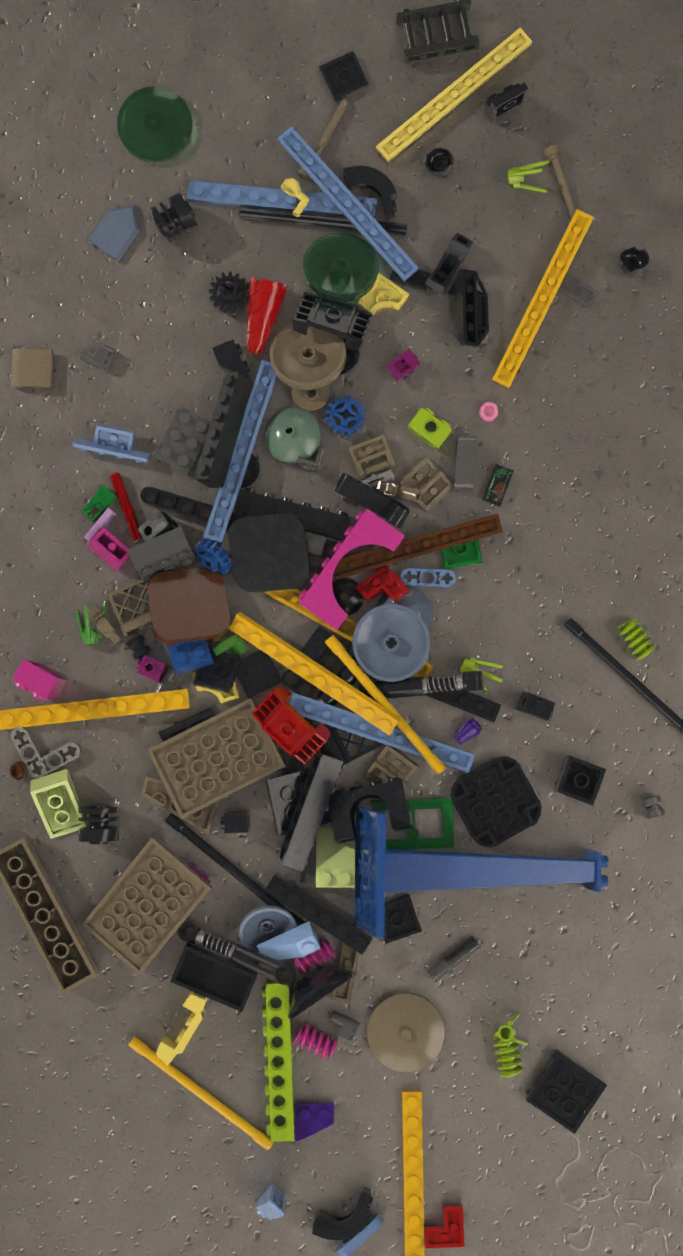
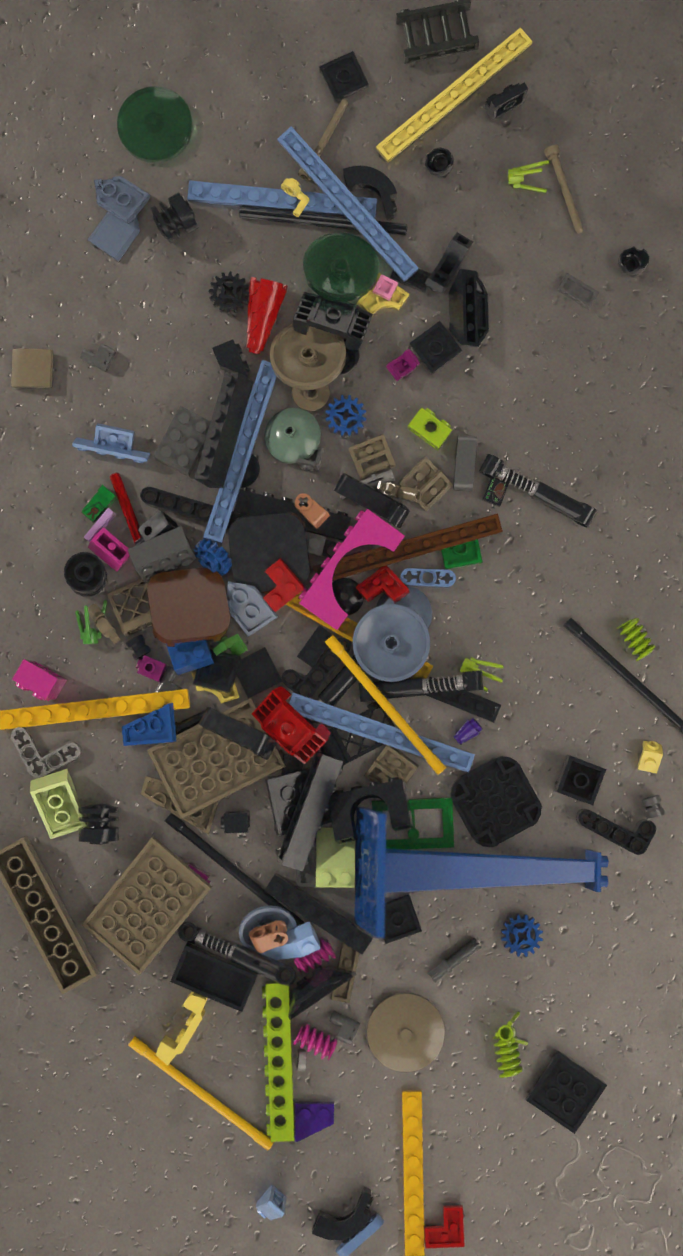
reddish brown plate [10,761,28,780] -> none
yellow plate [229,612,401,736] -> none
bright pink tile [479,402,499,422] -> none
yellow plate [492,209,594,389] -> none
black torso [516,692,557,722] -> none
none -> black wheel [64,552,107,597]
none -> sand blue tile [94,176,150,223]
none -> blue wing [122,703,177,746]
none -> black beam [198,707,277,760]
none -> sand blue tile [227,581,278,637]
none -> nougat piece [249,920,288,953]
none -> red plate [263,558,305,612]
none -> nougat piece [295,493,330,529]
none -> light grey tile [297,1051,307,1071]
none -> bright pink tile [373,274,398,301]
none -> black plate [409,321,462,375]
none -> black piece [479,454,597,528]
none -> blue gear [501,914,543,957]
none -> black beam [576,809,656,855]
none -> light yellow bracket [638,741,663,774]

